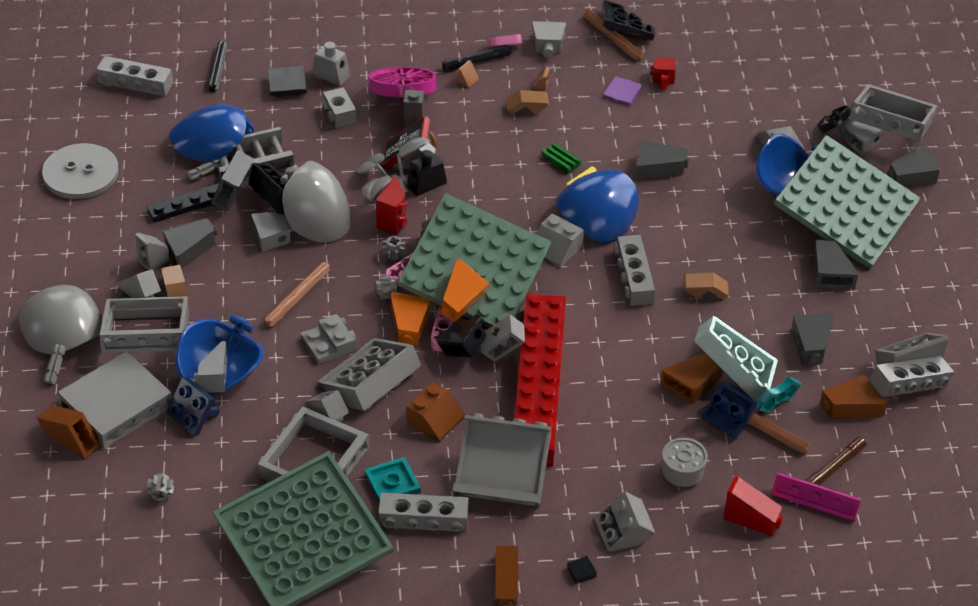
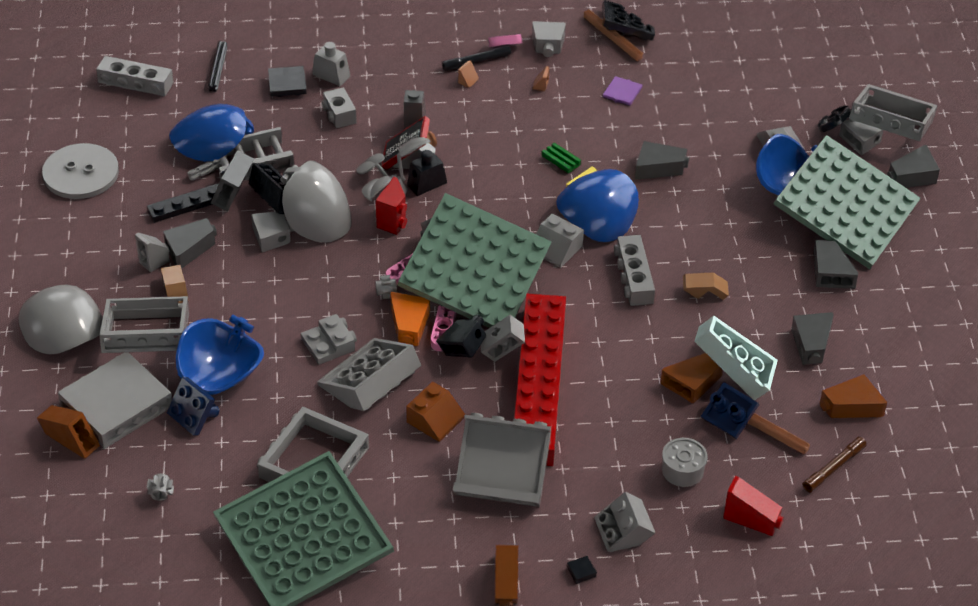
light grey axle [44,344,66,384] -> none
light grey slope [117,269,161,298] -> none
light grey slope [194,341,227,393] -> none
nougat axle [264,262,330,327] -> none
light grey slope [306,390,349,422] -> none
teal tile [364,457,421,504] -> none
dark pink piece [368,67,437,97] -> none
light grey brick [379,493,468,532] -> none
light grey gear [382,236,406,260] -> none
orange slope [440,258,489,322] -> none
medium nougat slope [506,90,549,115] -> none
red brick [650,57,676,89] -> none
teal tile [757,376,802,413] -> none
dark pink plate [771,473,862,521] -> none
light grey brick [869,355,954,397] -> none
light grey slope [874,333,949,365] -> none

